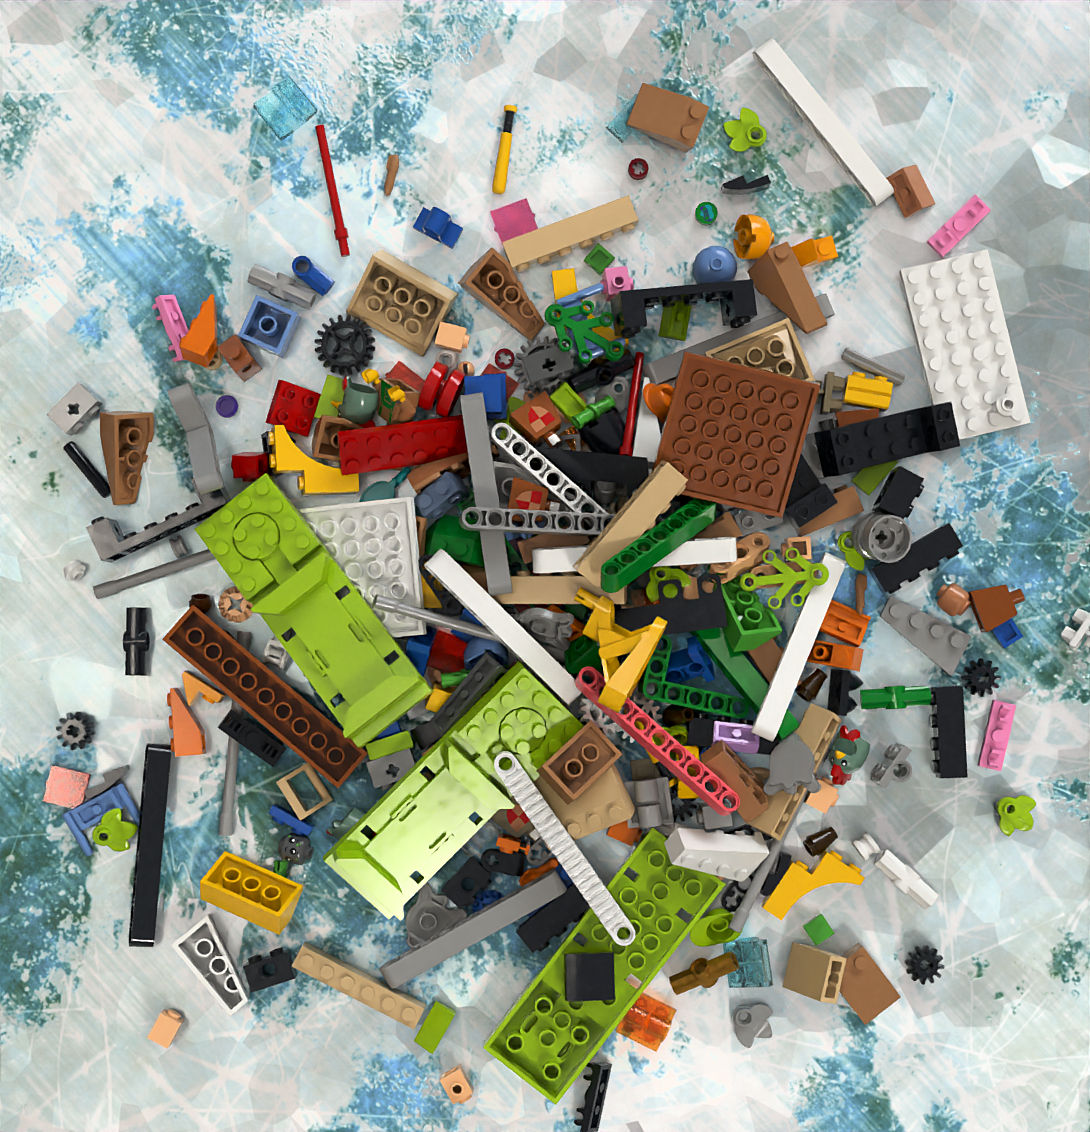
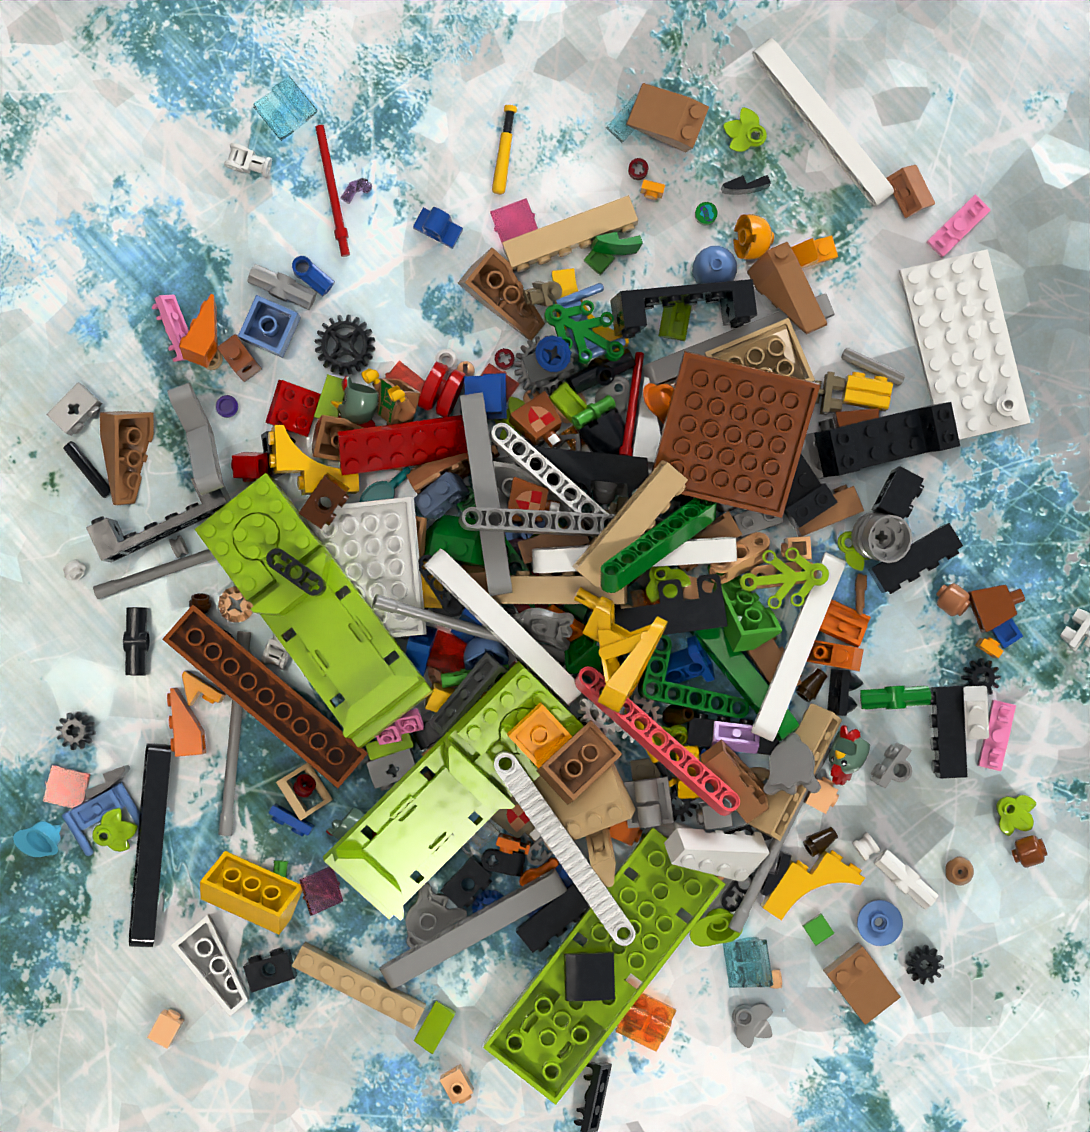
black plate [217,709,286,767] -> none
dark grey head [278,833,314,865] -> none
tan slope [346,249,458,357] -> none
medium nougat piece [384,154,399,196] -> none
light nougat brick [435,321,470,353] -> none
bright pink brick [600,266,634,301] -> none
pearl gold piece [669,951,740,995] -> none
tan brick [782,942,847,1004] -> none
lime tile [851,460,898,496] -> none
light grey wing [879,596,972,677] -> none
none -> medium azure piece [13,821,61,857]
none -> white connector [224,143,272,177]
none -> black beam [266,548,326,597]
none -> dark red bush [293,774,316,797]
none -> reddish brown brick [298,473,350,529]
none -> clear pink piece [299,866,343,916]
none -> clear purple arm [340,178,372,204]
none -> bright pink slope [376,708,424,745]
none -> light orange plate [507,702,573,769]
none -> dark tan hips [522,281,562,307]
none -> blue gear [535,335,572,372]
none -> tan tile [586,828,616,887]
none -> green slope [590,232,643,255]
none -> light orange plate [640,179,665,200]
none -> light nougat hinge [765,970,782,989]
none -> medium blue dish [857,900,903,946]
none -> medium nougat plate [946,857,974,886]
none -> white brick [963,686,989,740]
none -> light orange plate [975,637,1003,658]
none -> dark orange head [1011,835,1048,868]

